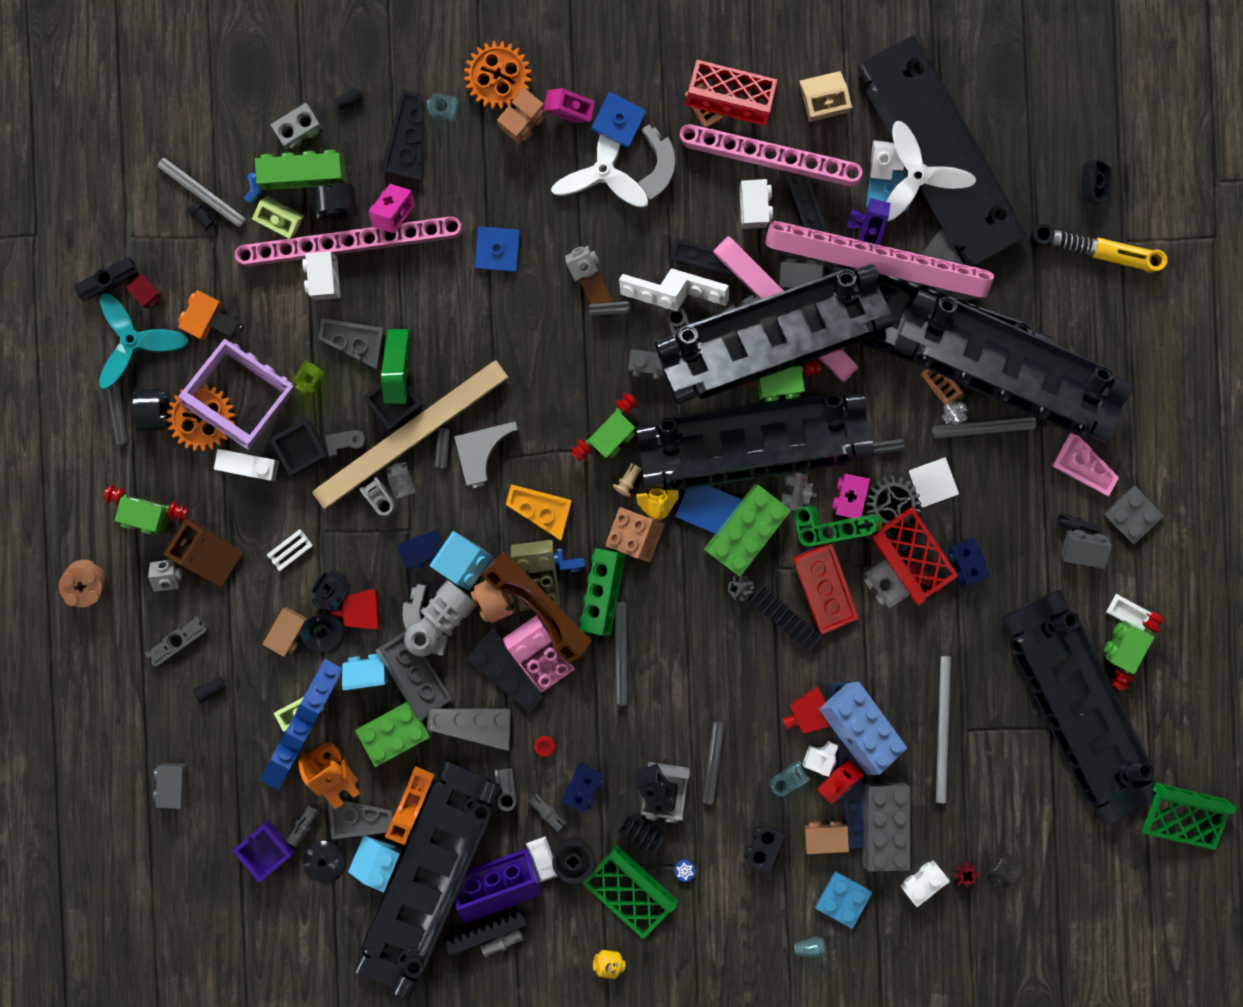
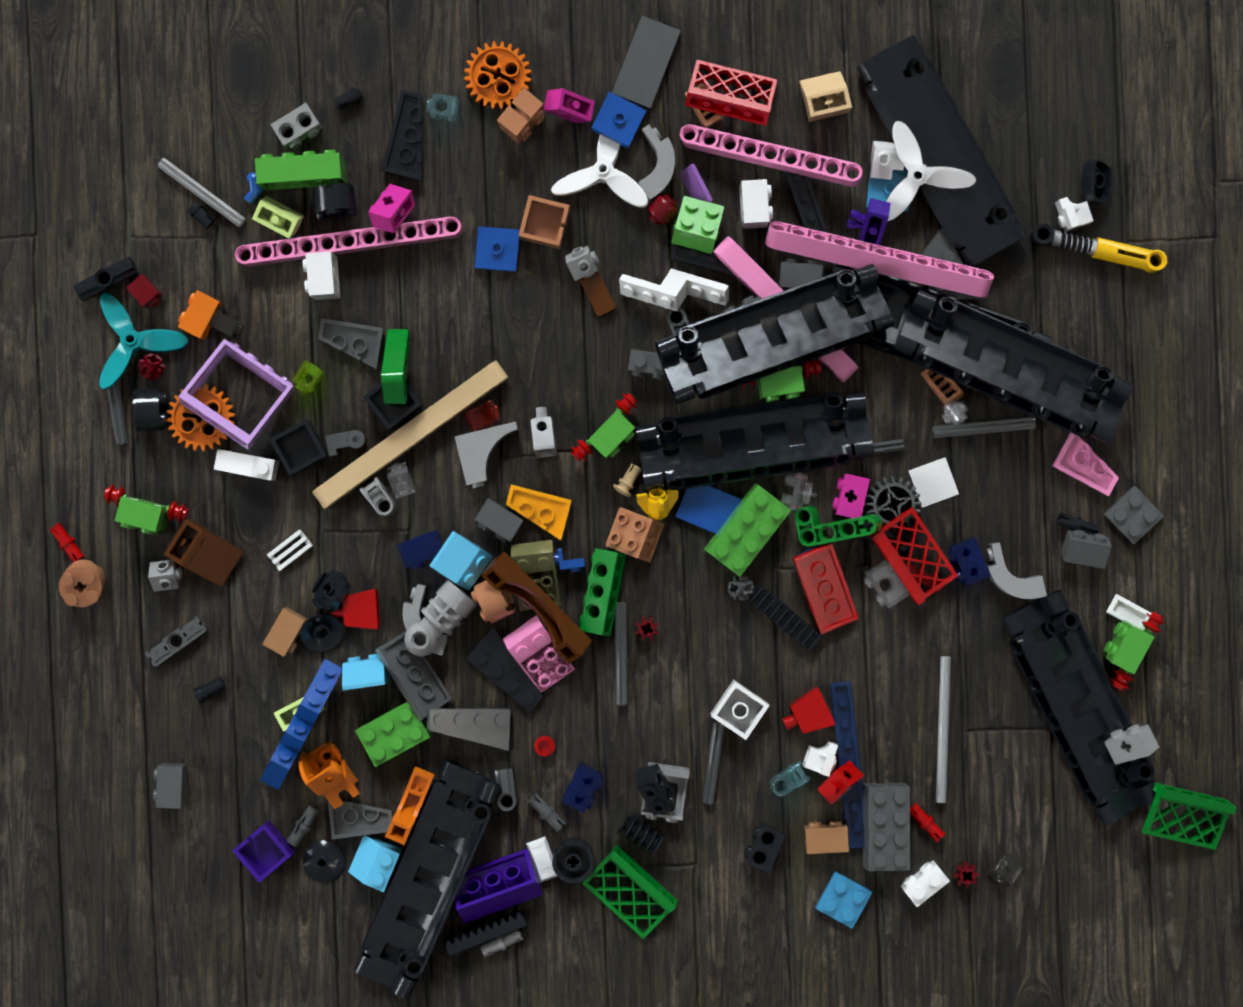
dark grey axle [435,428,450,469] -> none
dark grey axle [589,301,630,316] -> none
yellow head [593,950,625,979] -> none
blue tile [674,859,695,882] -> none
clear light blue cone [794,936,826,957] -> none
medium blue brick [819,682,907,775] -> none
none -> red pin [49,523,85,562]
none -> dark red gear [138,354,165,380]
none -> clear red bracket [464,400,500,432]
none -> dark grey brick [475,498,524,543]
none -> nougat piece [519,195,570,249]
none -> light grey torso [530,407,557,458]
none -> dark grey tile [612,16,681,110]
none -> dark red gear [635,616,659,641]
none -> dark red head [648,194,679,225]
none -> bright green brick [671,196,724,254]
none -> medium lavender slope [680,164,713,203]
none -> white brick [710,679,770,740]
none -> red pin [910,803,945,842]
none -> light grey arch [985,542,1047,599]
none -> white brick [1055,197,1093,232]
none -> light grey brick [1104,724,1159,765]

